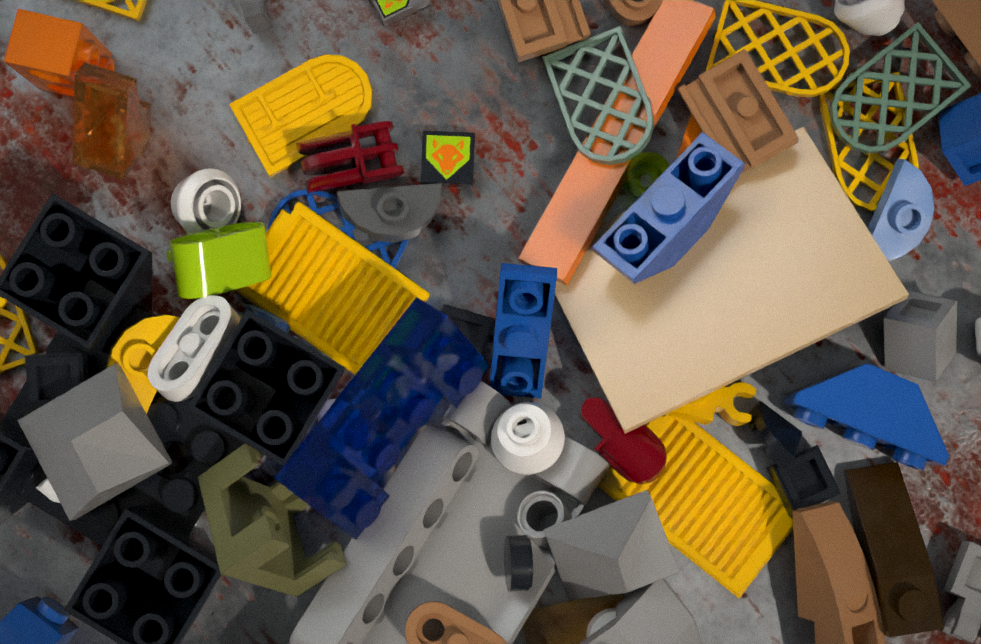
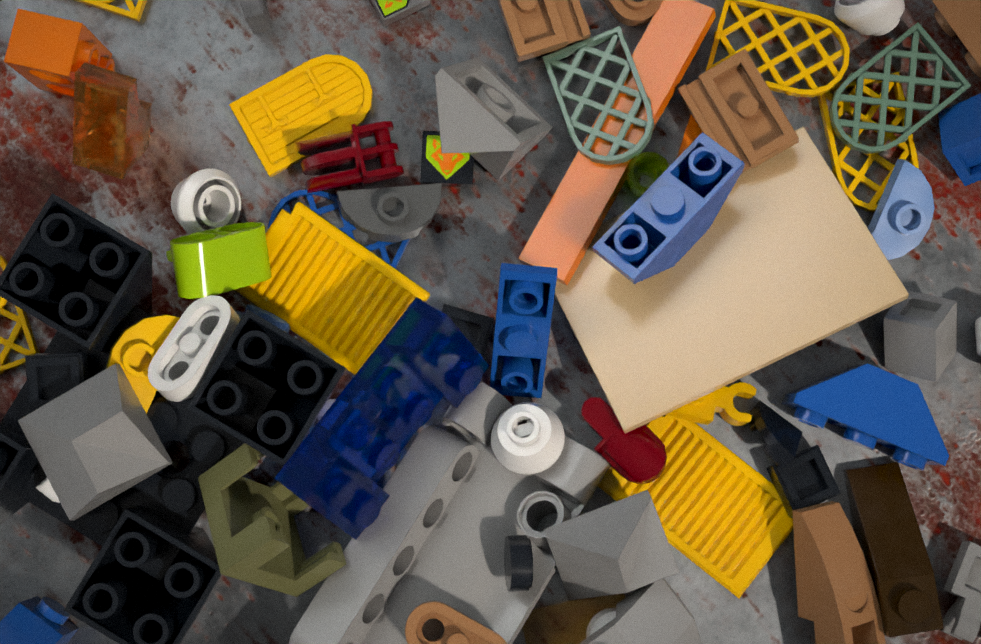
none -> light grey slope [435,57,553,181]

